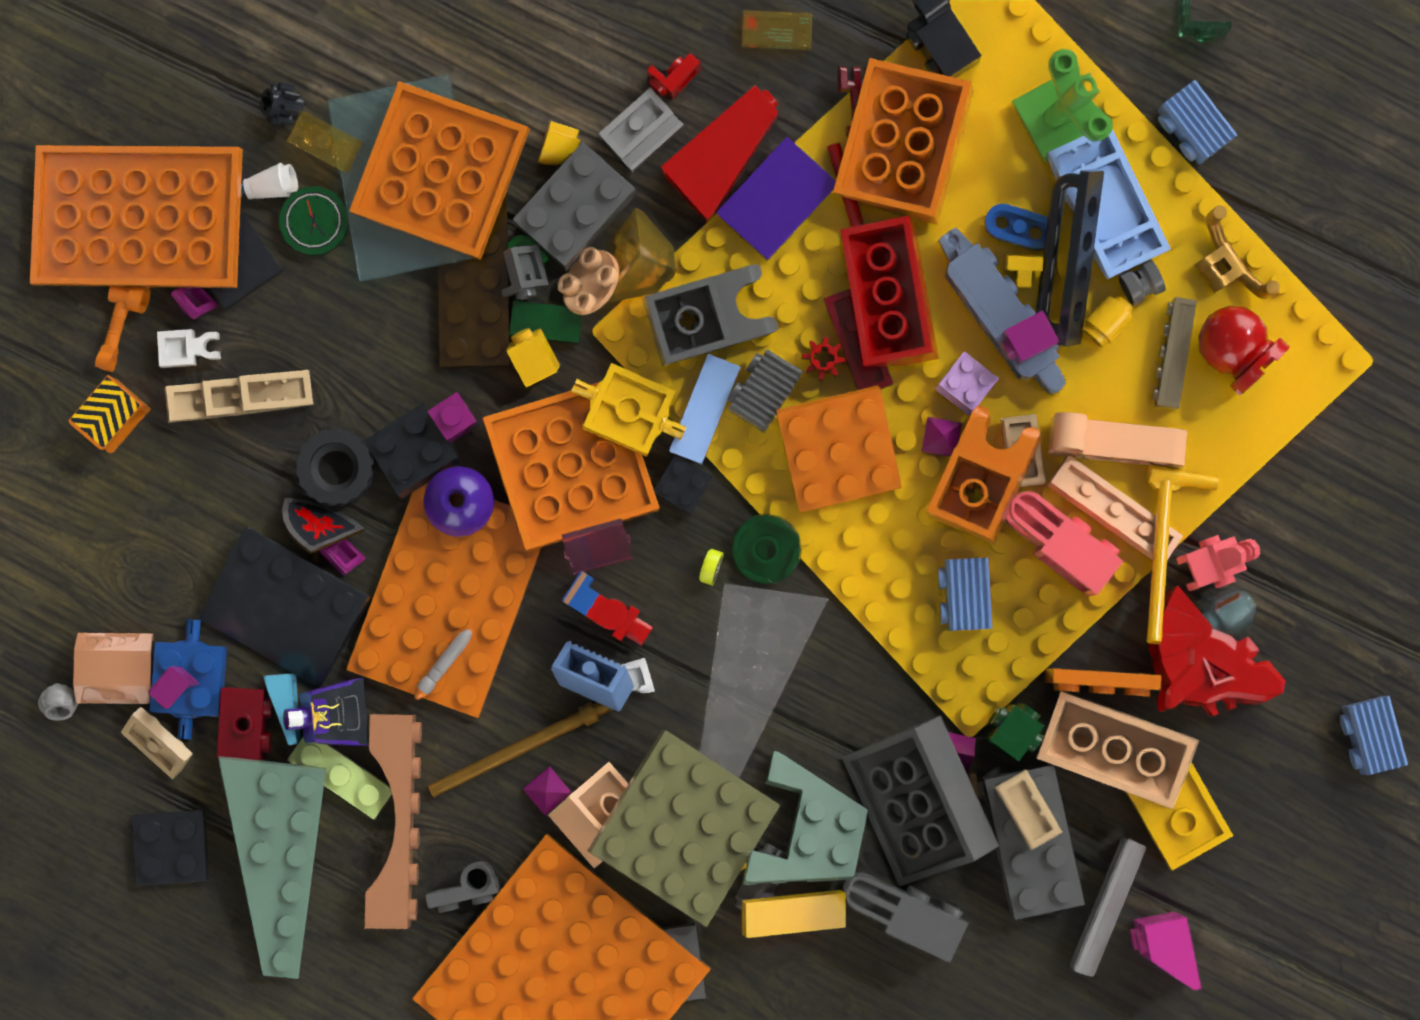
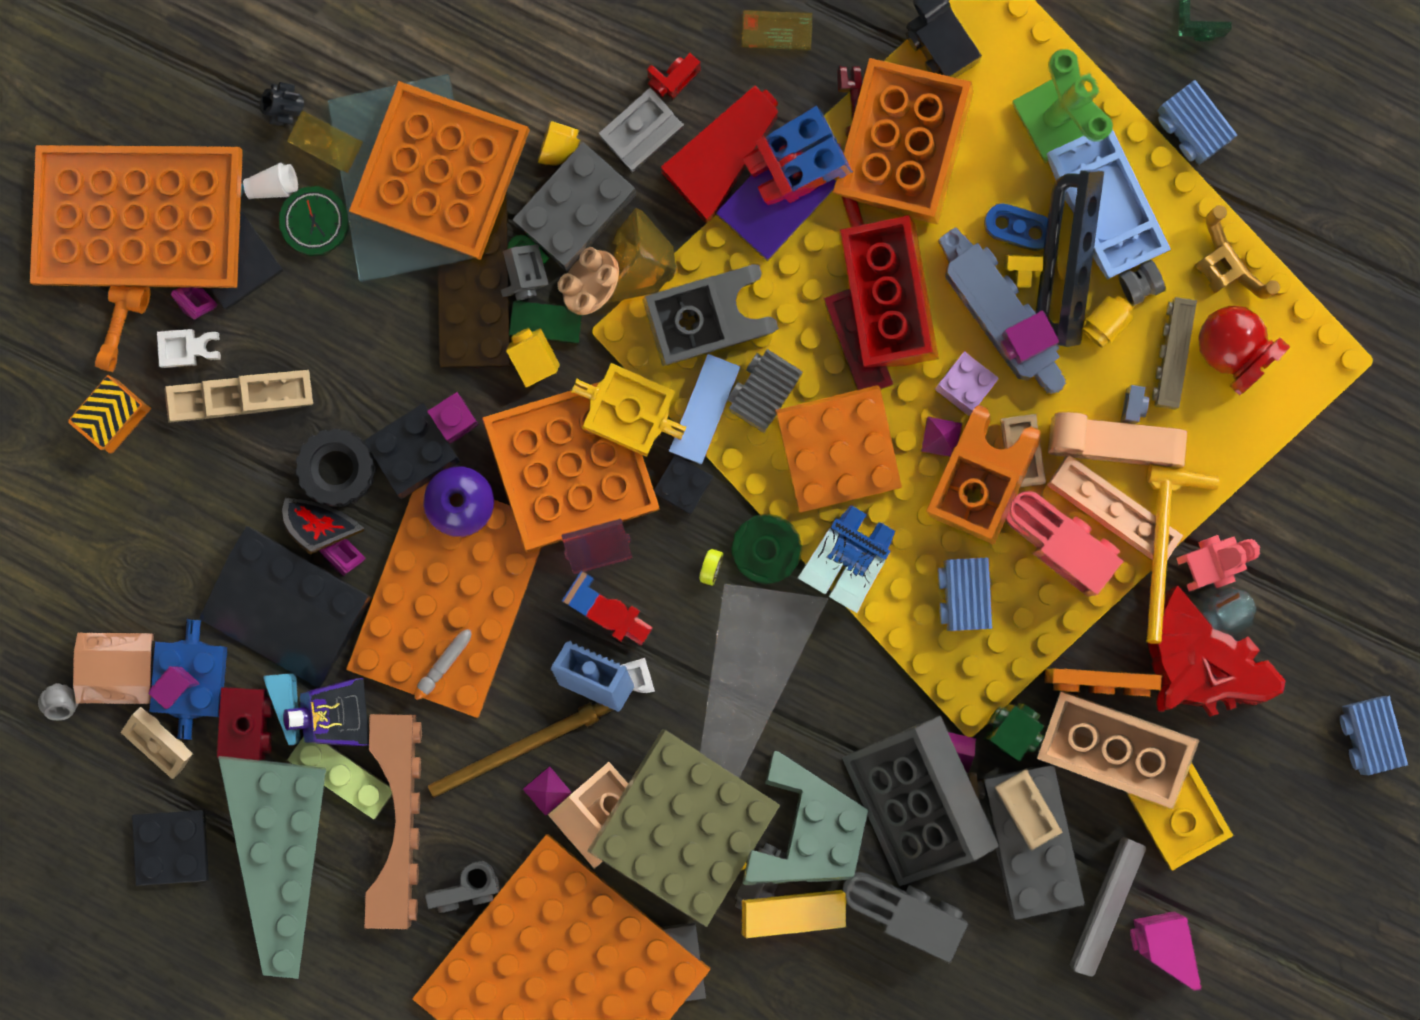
red gear [801,336,846,382] -> none
none -> blue hips [743,106,853,205]
none -> hips [798,505,895,613]
none -> sand blue plate [1121,385,1149,424]

